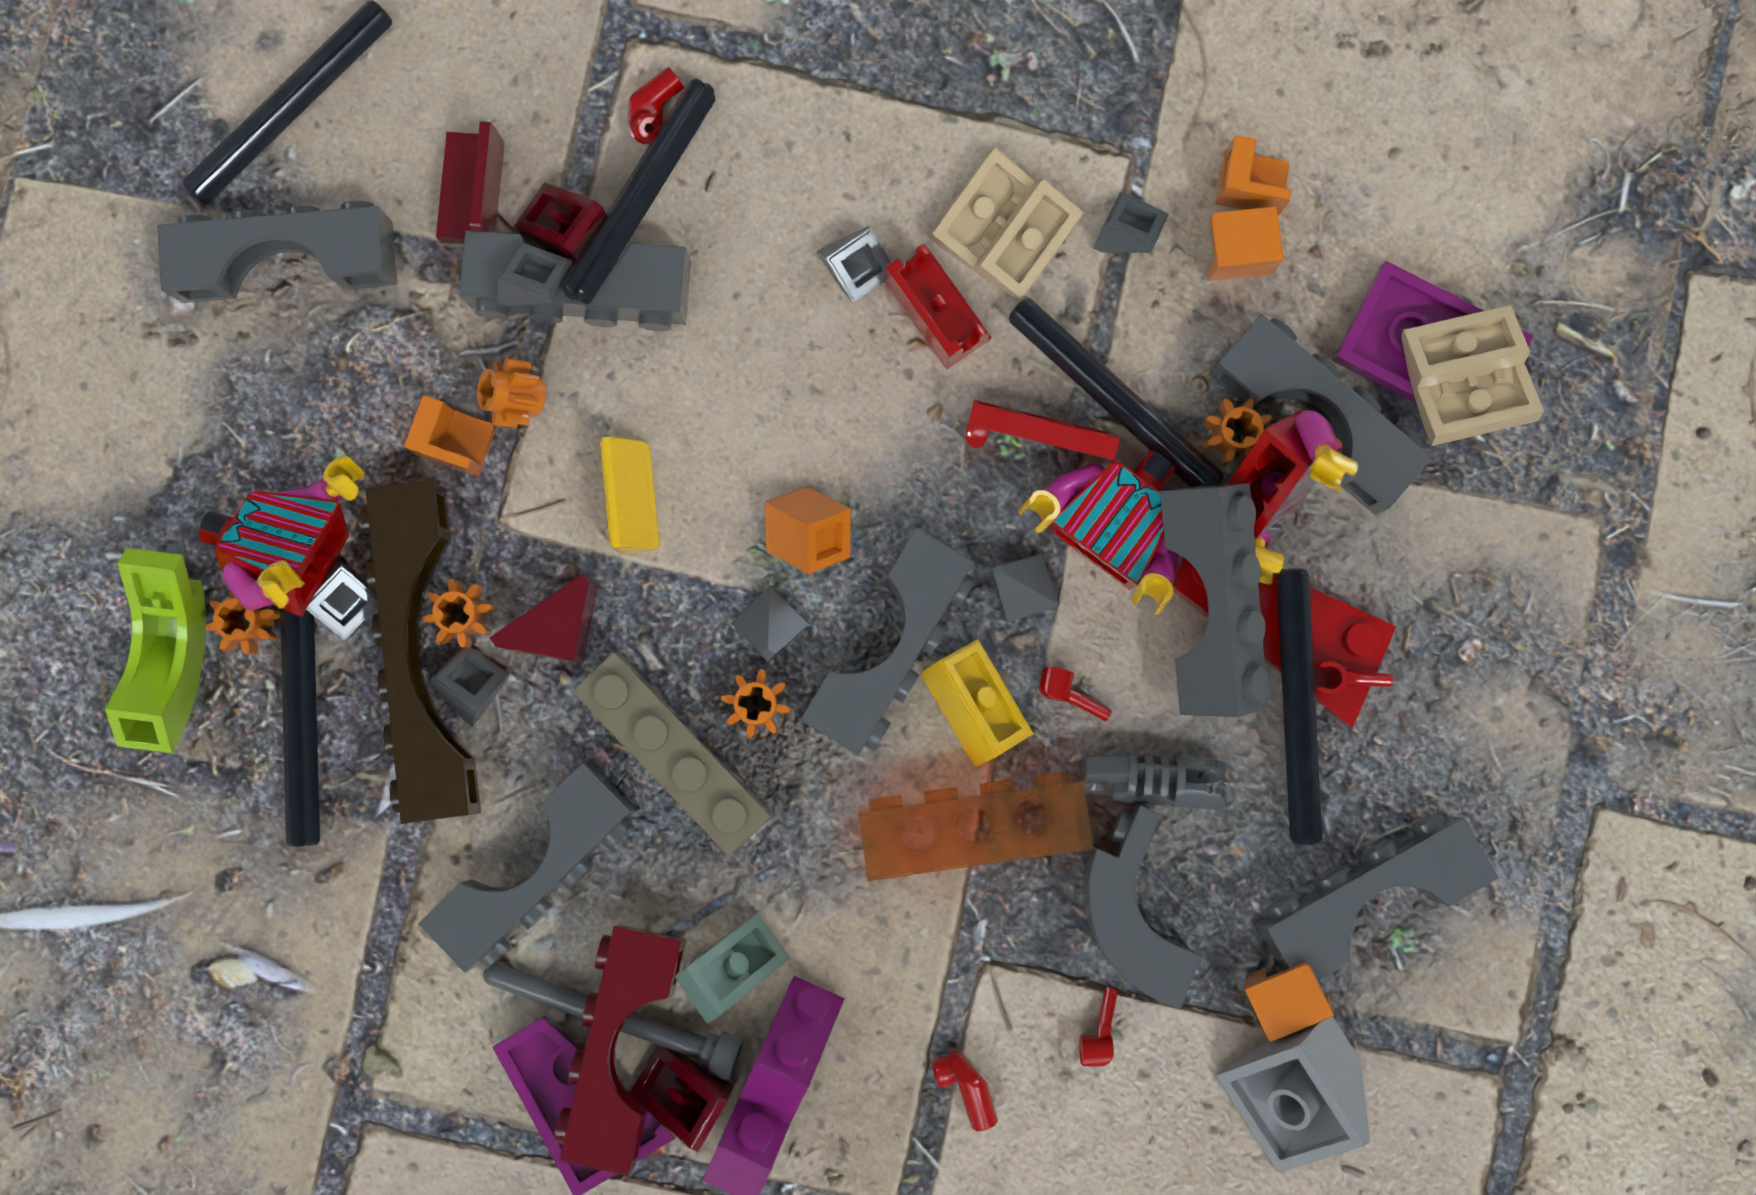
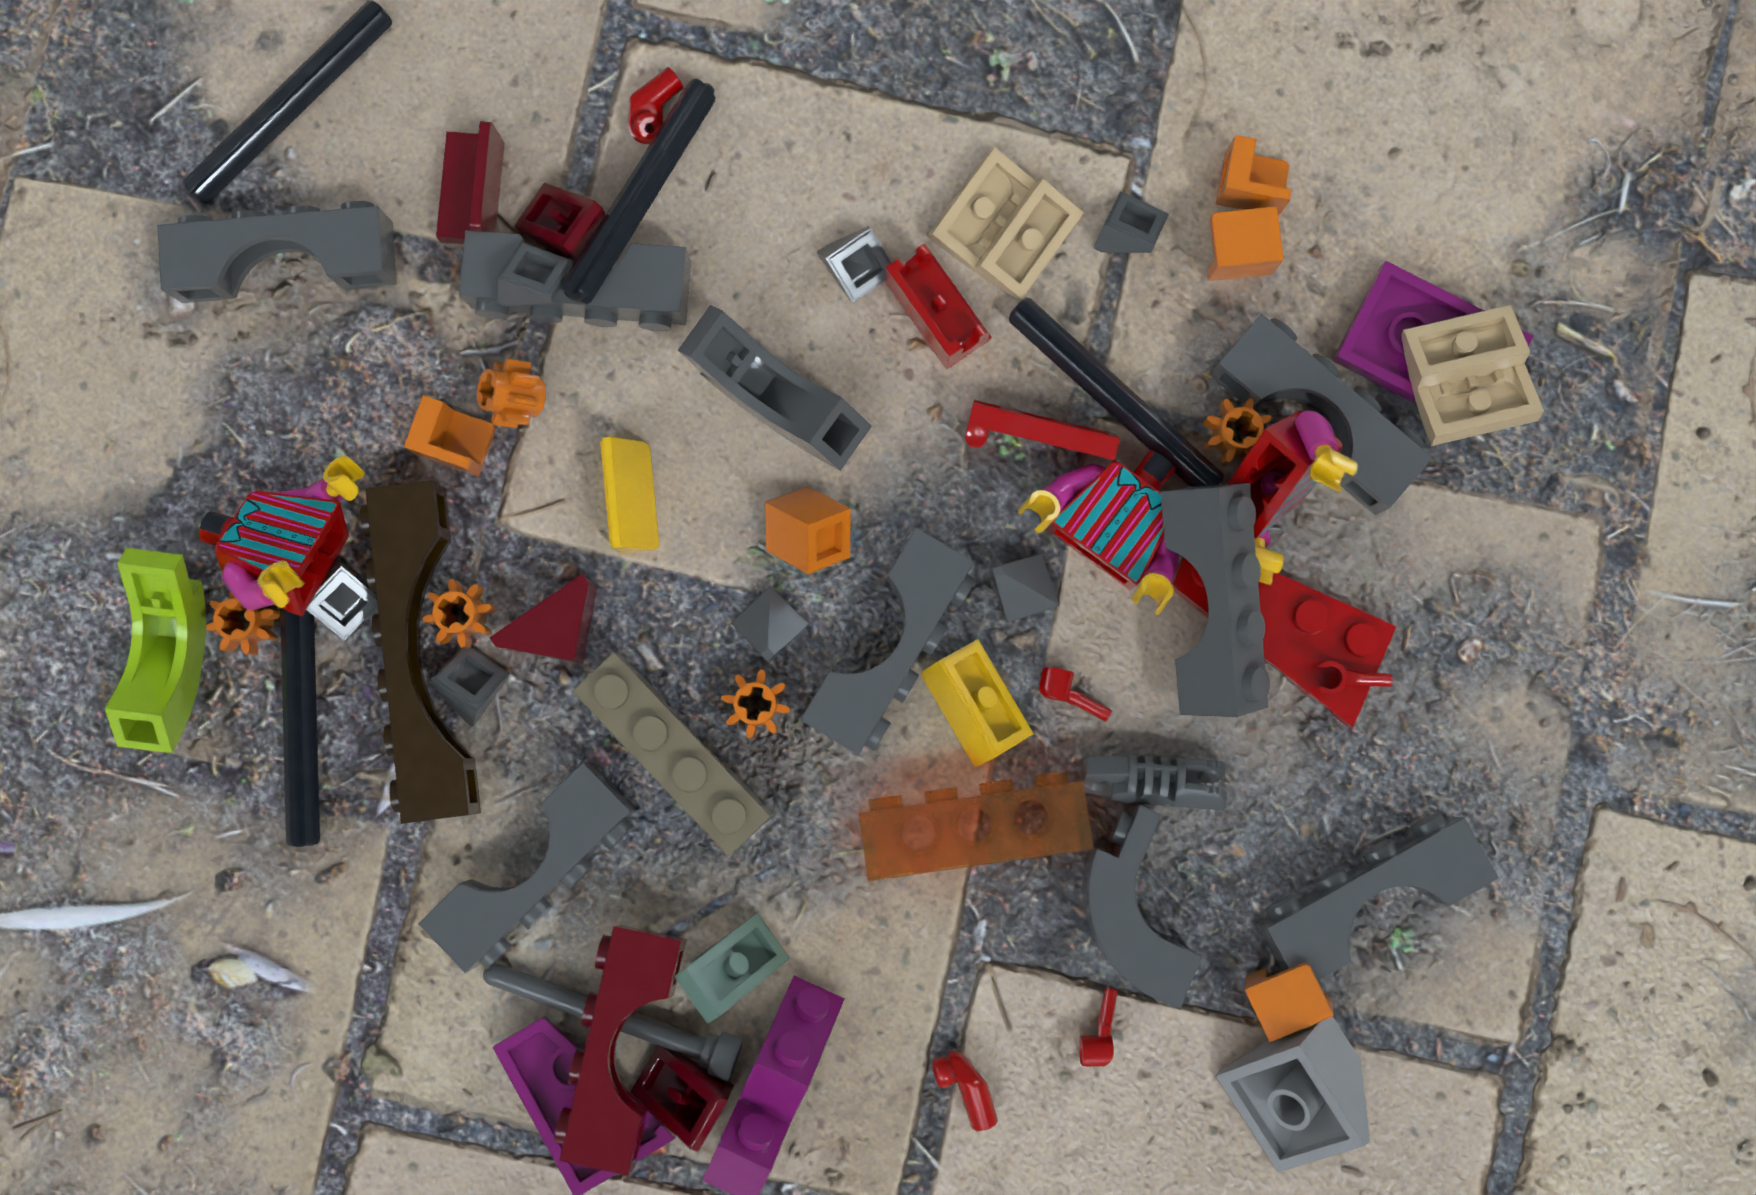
black axle [1276,568,1322,845] -> none
none -> dark grey arch [677,305,872,471]

